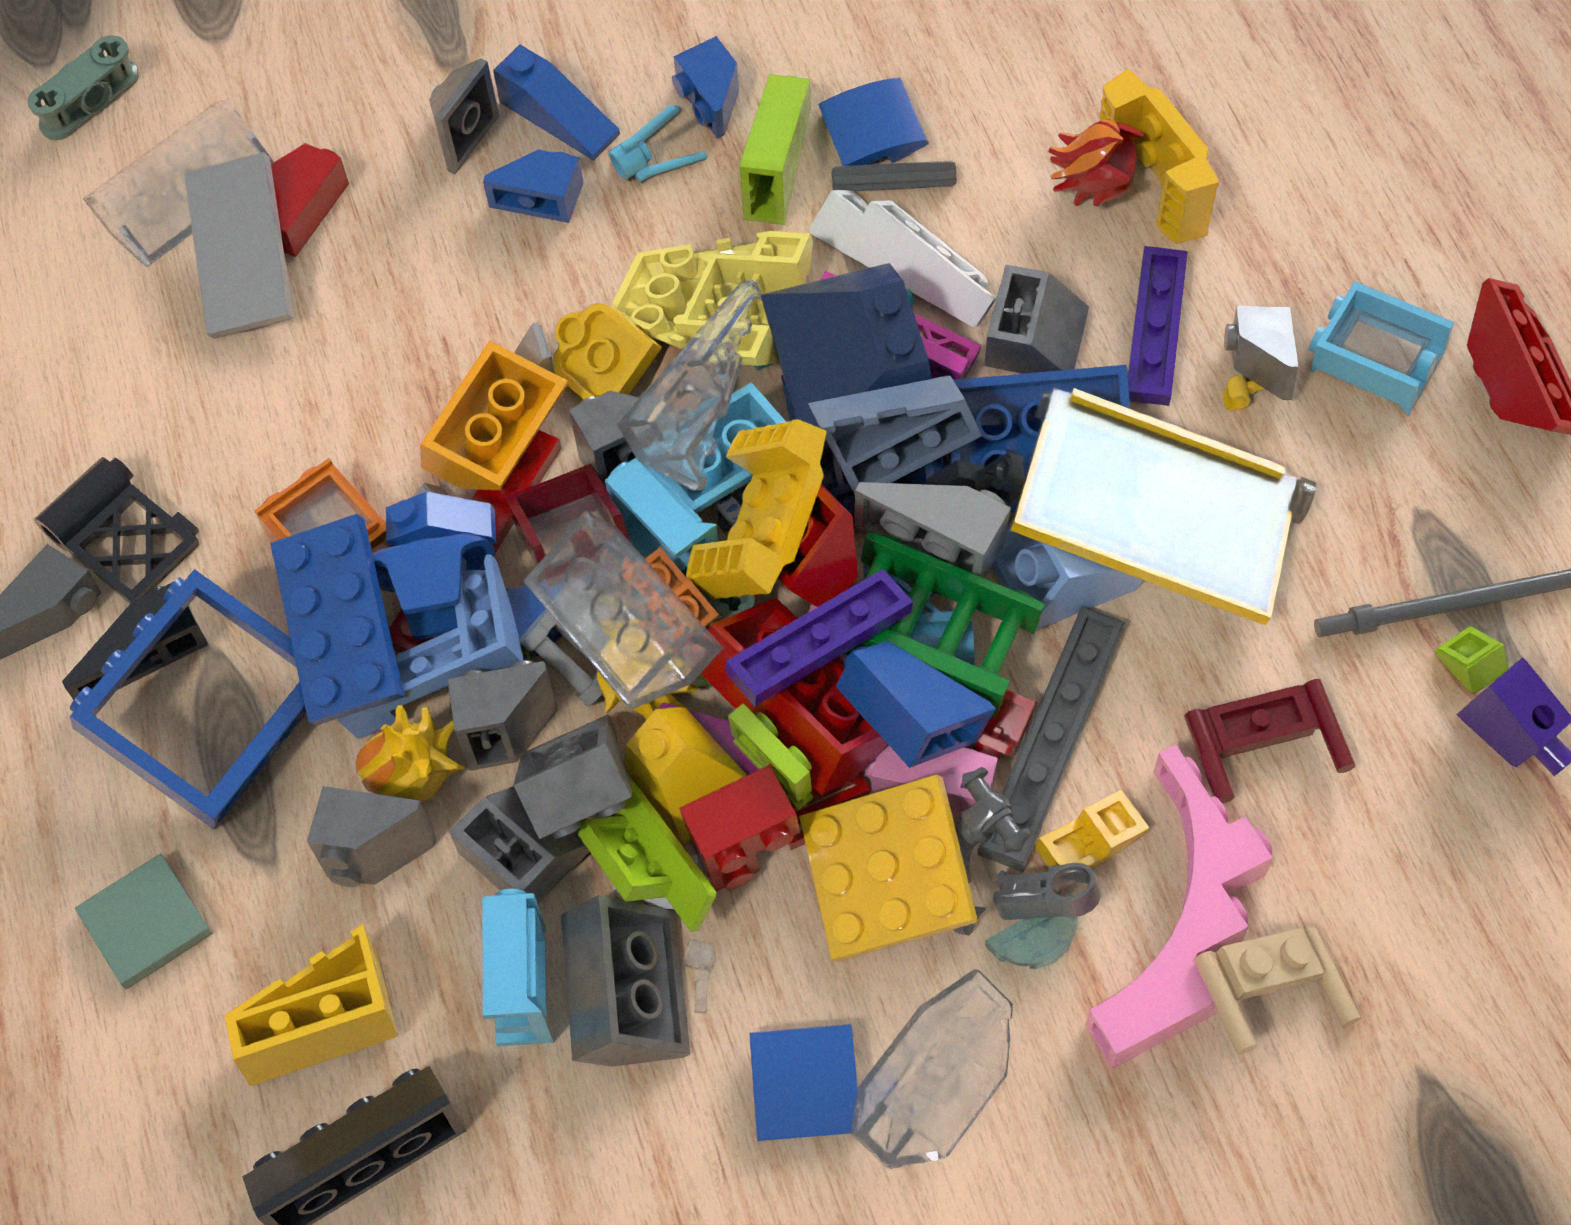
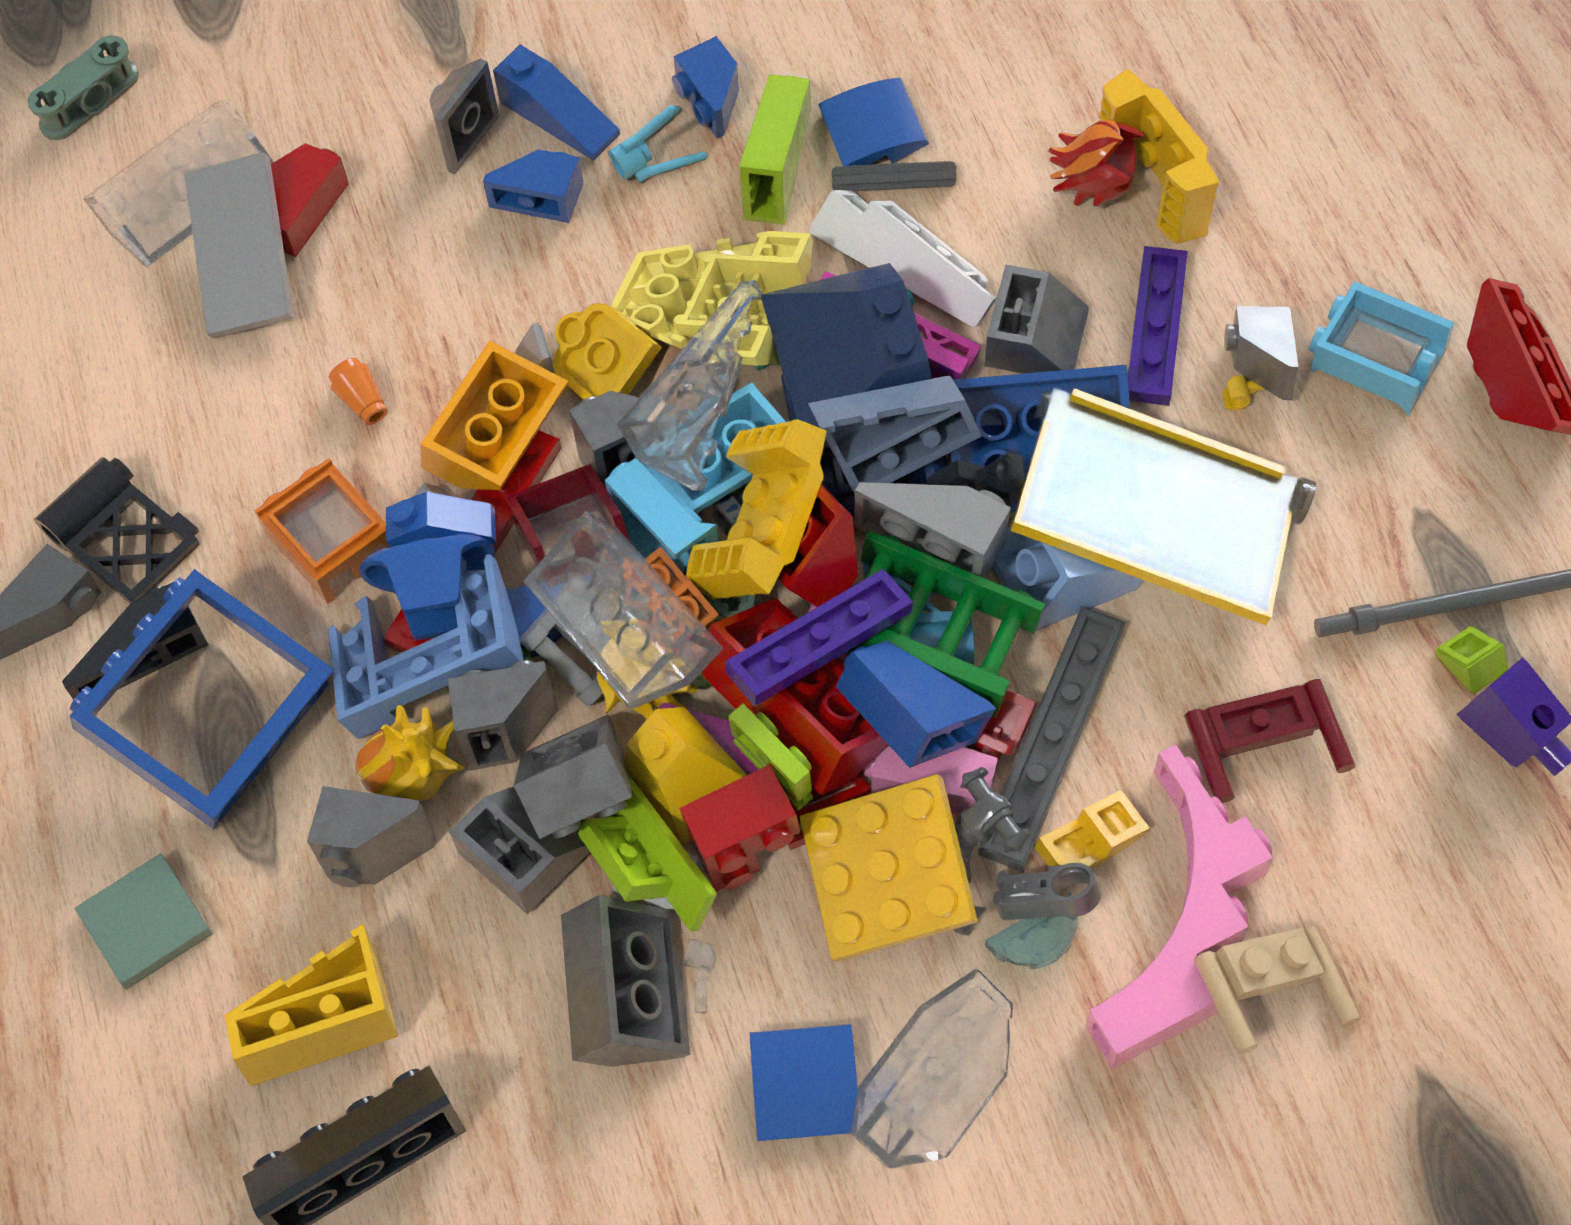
blue plate [270,514,405,725] -> none
medium azure window [482,889,554,1047] -> none
none -> orange cone [328,358,388,425]

